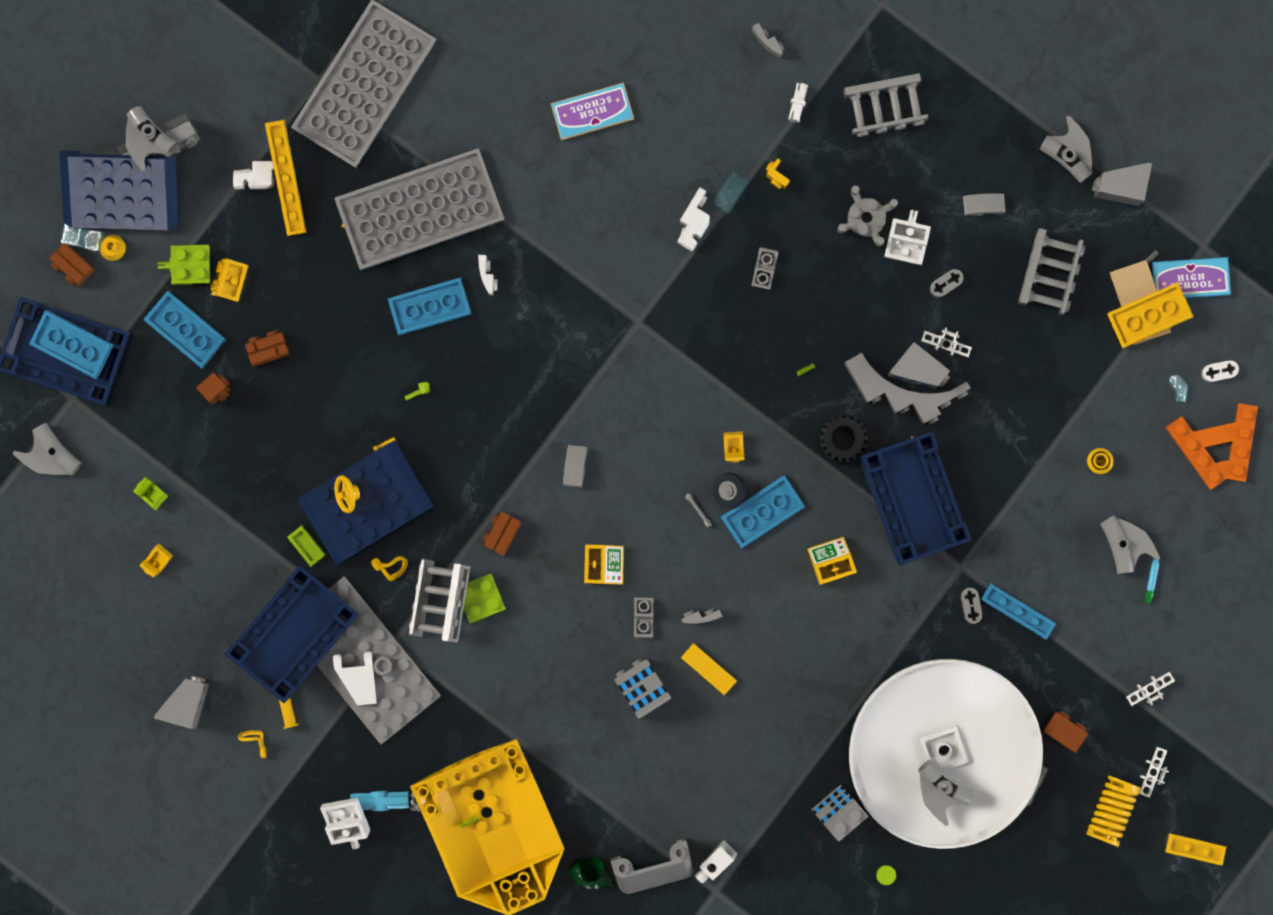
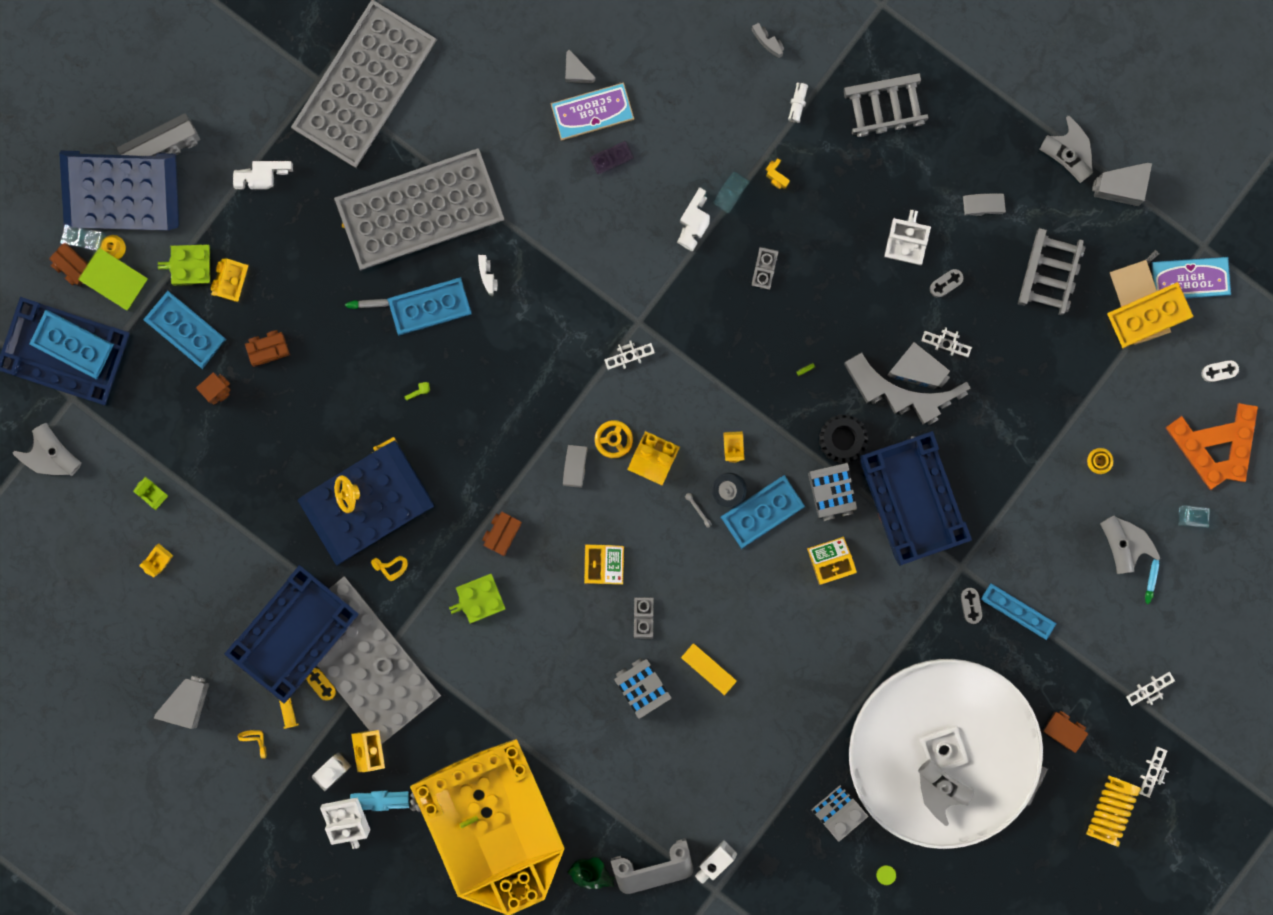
light grey pin [126,106,177,172] -> none
yellow tile [265,120,307,236] -> none
lime tile [287,525,326,567] -> none
white flag [333,651,377,705] -> none
light grey fence [409,559,471,643] -> none
light grey slope [681,608,722,624] -> none
light grey plate [837,186,898,247] -> none
yellow tile [1165,833,1227,866] -> none
clear light blue arm [1169,375,1188,402] -> none
none -> lime tile [78,248,148,310]
none -> yellow beam [306,668,336,700]
none -> white torso [312,753,352,791]
none -> light grey piece [345,299,389,309]
none -> yellow brick [351,730,385,772]
none -> light grey slope [565,50,595,83]
none -> clear purple slope [589,141,634,175]
none -> yellow piece [595,420,633,458]
none -> white piece [604,340,655,370]
none -> yellow slope [627,431,680,485]
none -> light grey slope [808,463,857,521]
none -> clear light blue slope [1179,505,1210,528]

